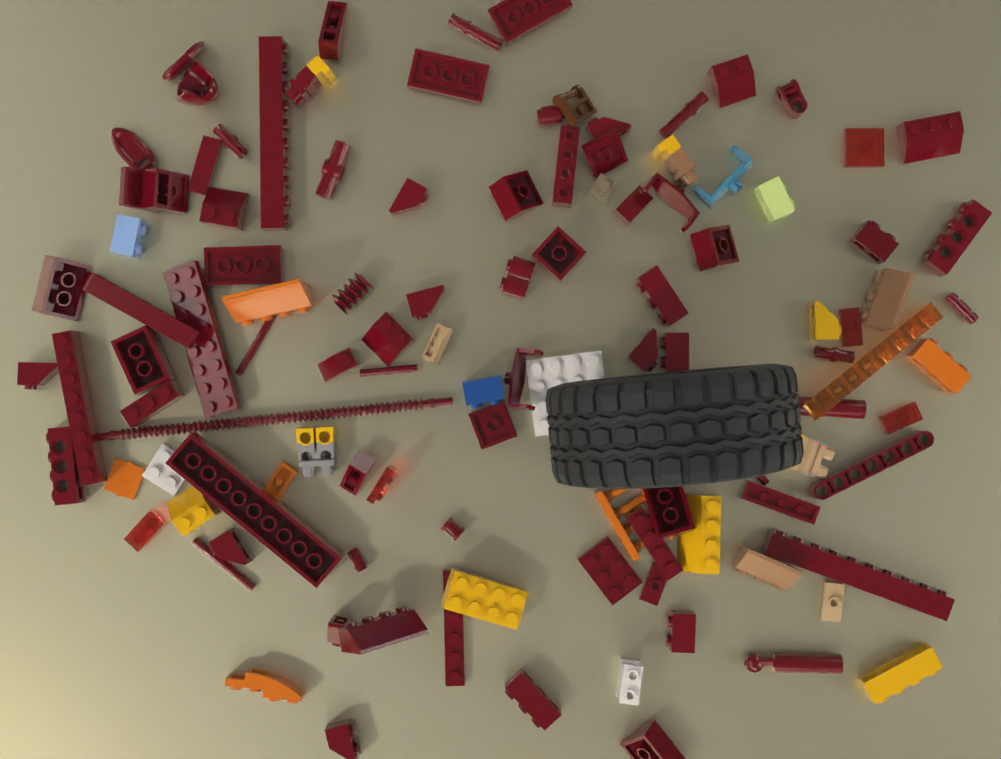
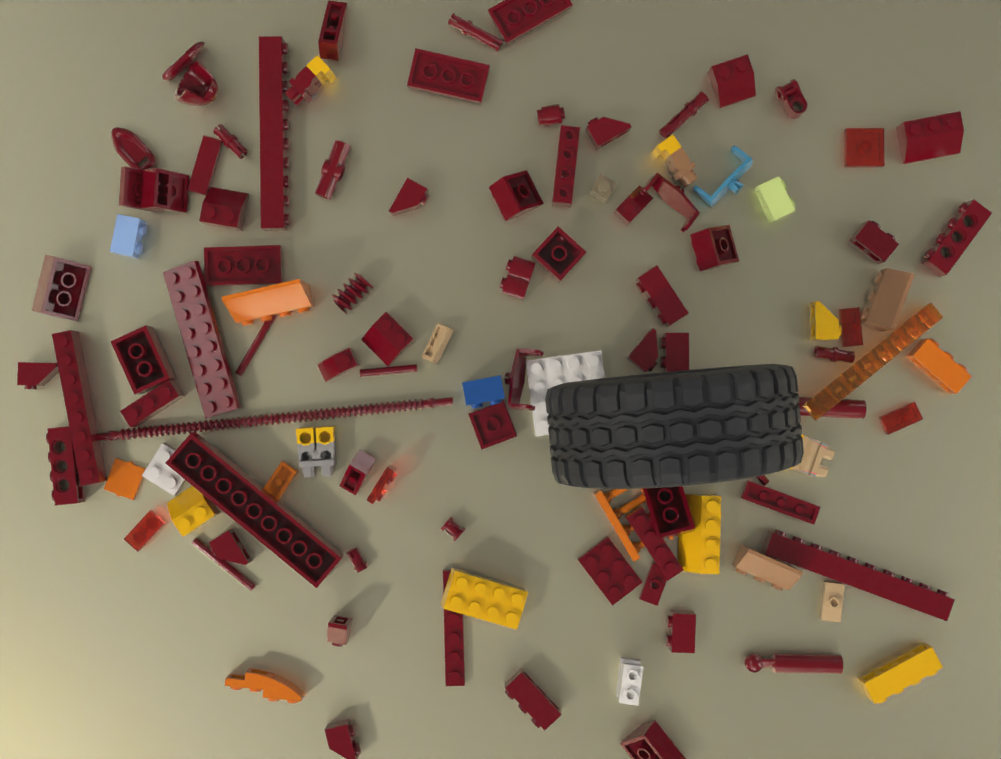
dark red beam [81,271,201,349] -> none
dark red slope [338,606,429,655] -> none
dark red slope [406,285,445,320] -> none
reddish brown plate [552,84,597,127] -> none
dark red tile [581,128,628,178] -> none
dark red beam [808,430,934,500] -> none
dark red axle [945,292,979,324] -> none

